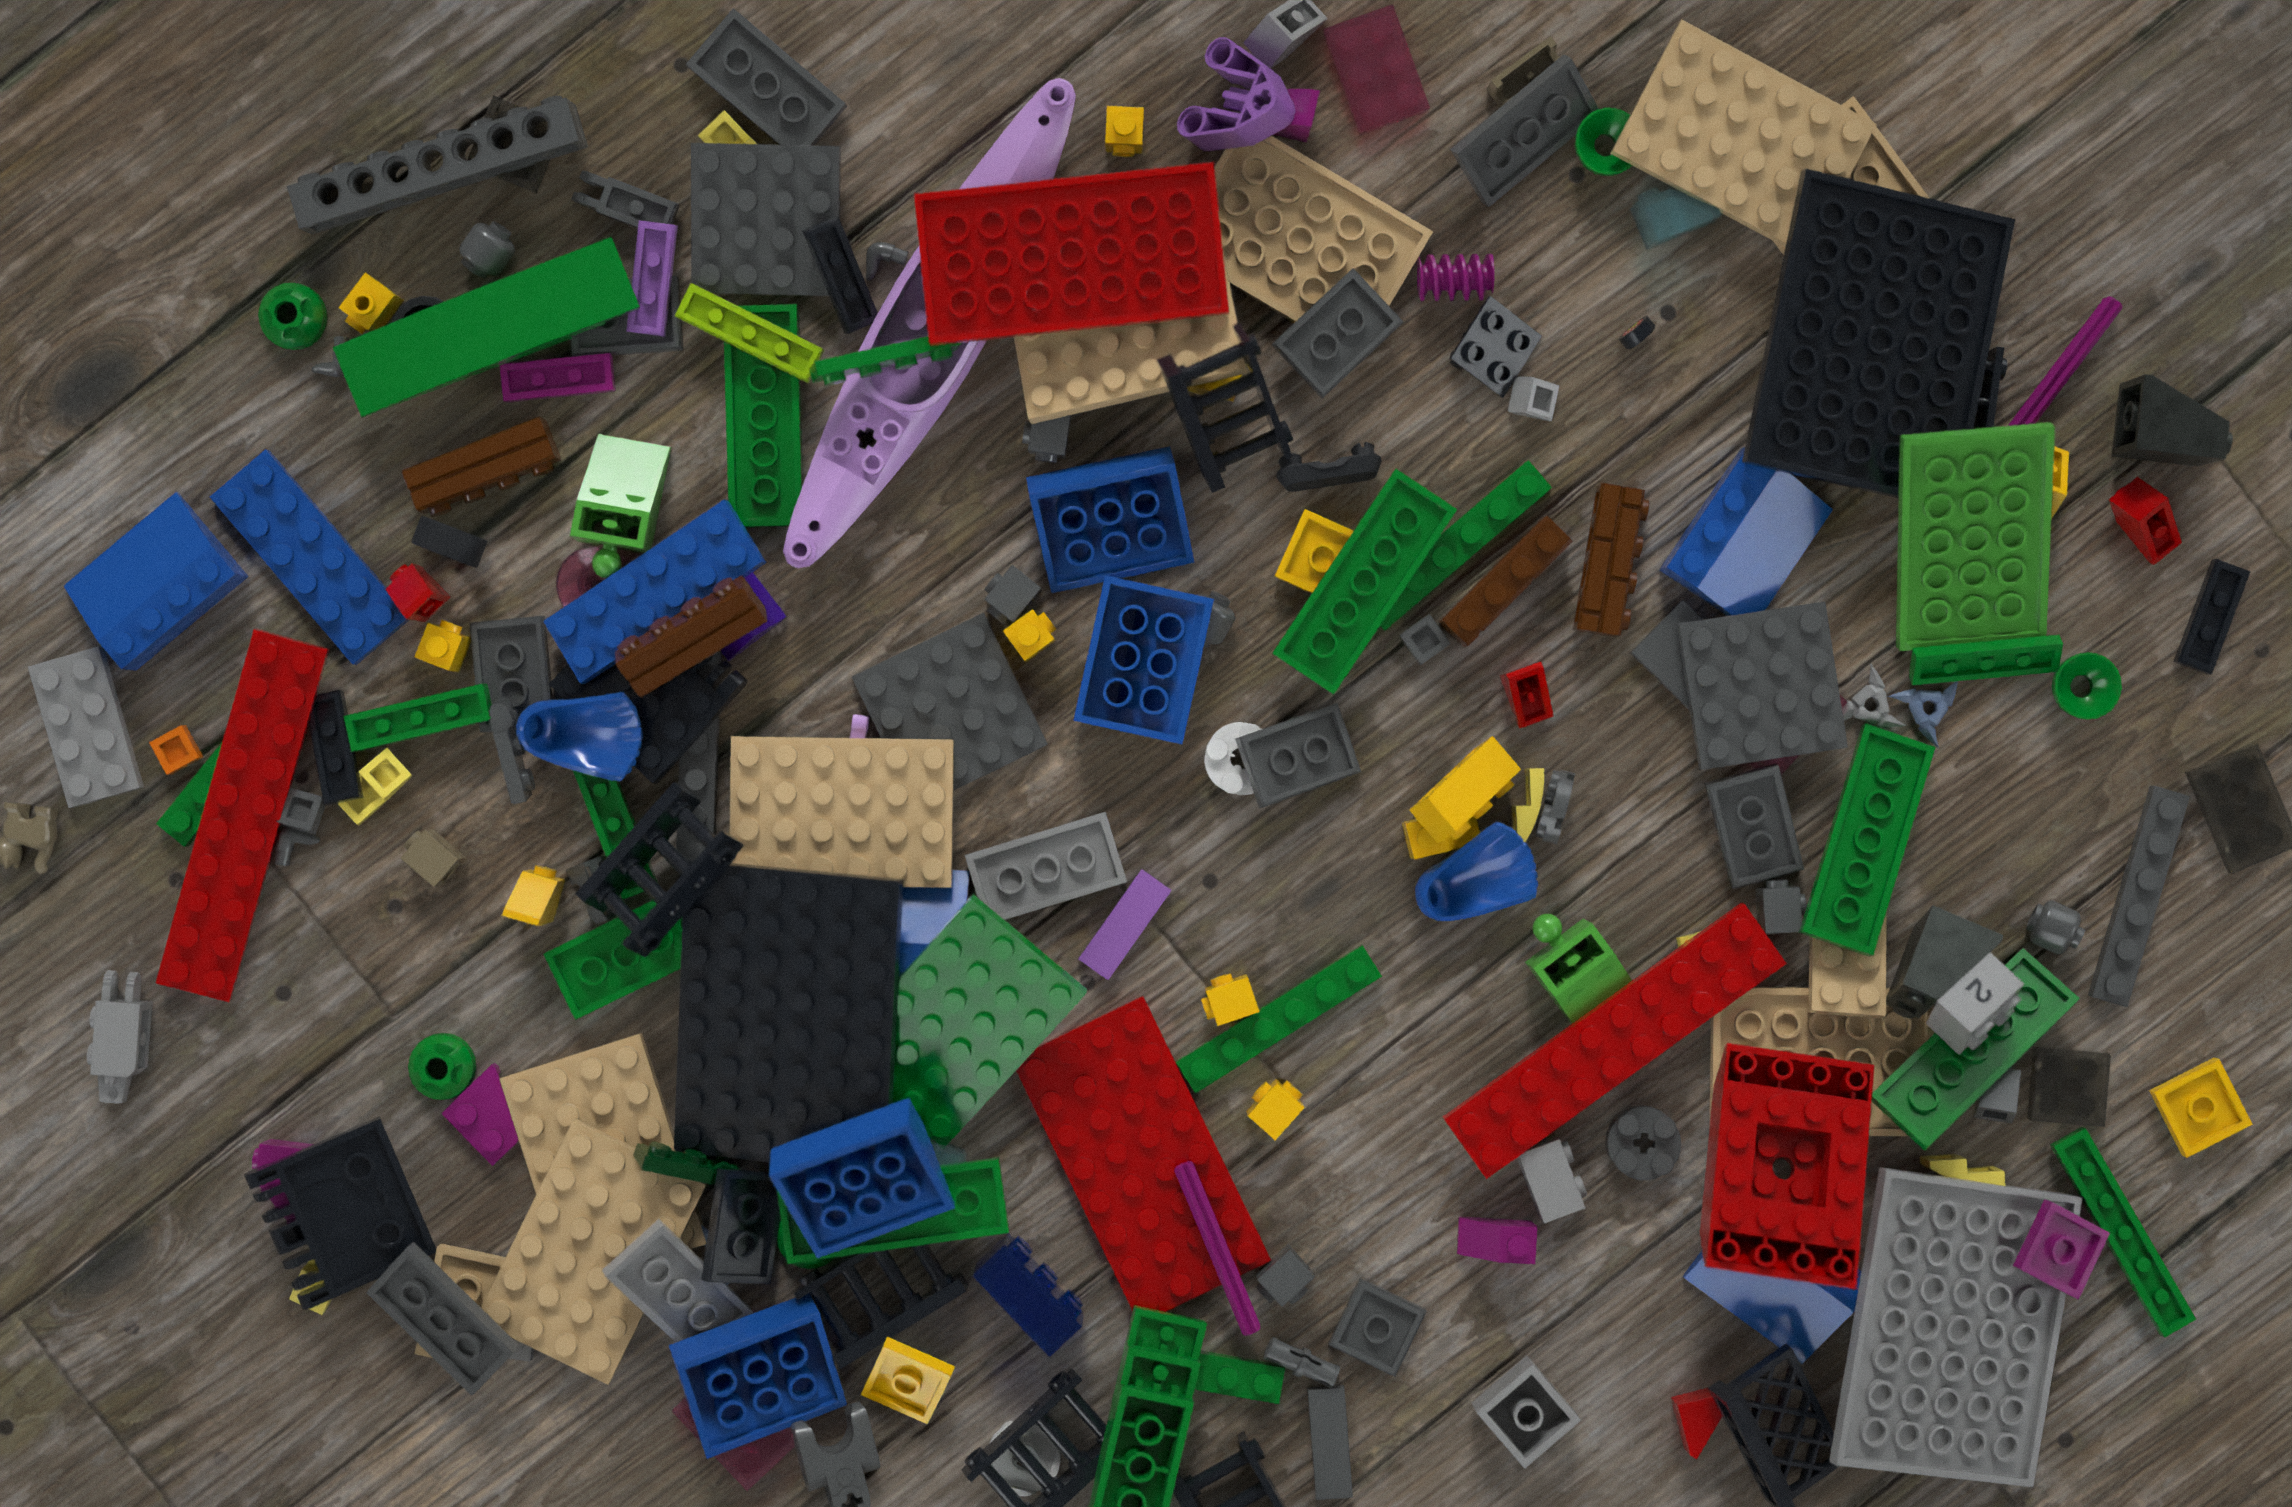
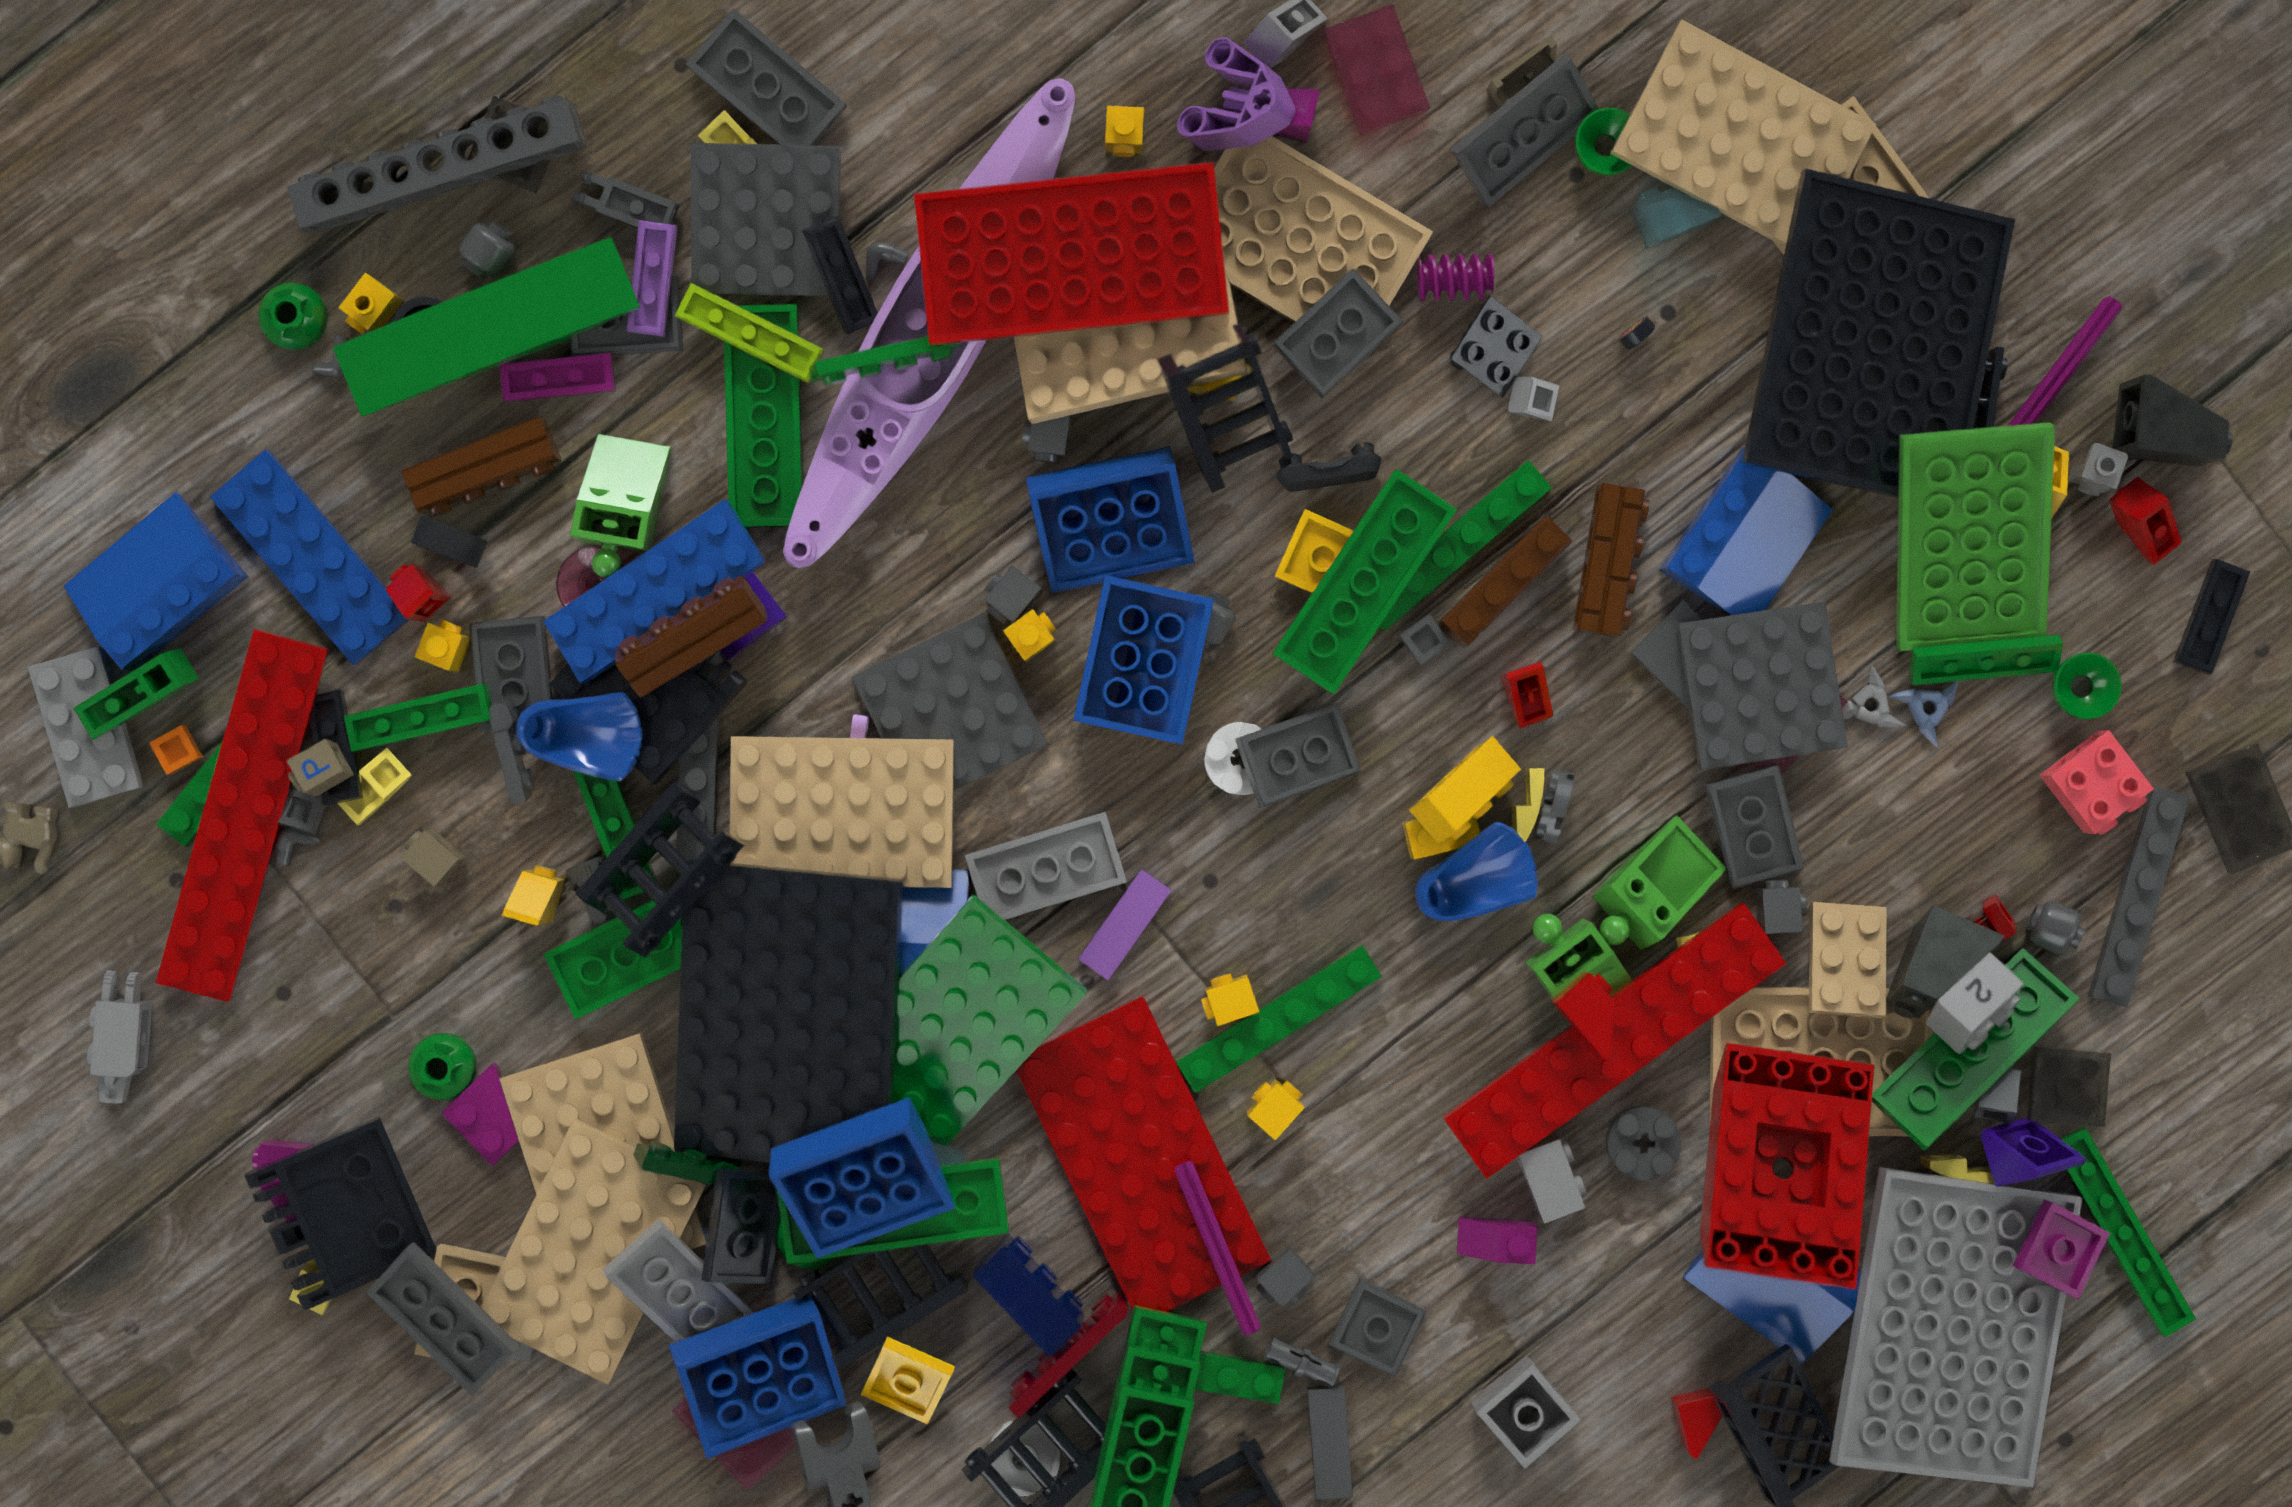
green plate [1799,723,1936,957] -> none
yellow plate [2149,1057,2253,1158] -> none
none -> green slope [73,648,200,740]
none -> dark tan brick [287,739,354,797]
none -> dark red plate [1008,1291,1127,1419]
none -> red slope [1551,971,1615,1060]
none -> bright green slope [1591,815,1727,950]
none -> red tile [1973,894,2016,940]
none -> dark purple slope [1980,1117,2086,1187]
none -> coral brick [2039,730,2154,835]
none -> light grey bracket [2068,443,2128,496]

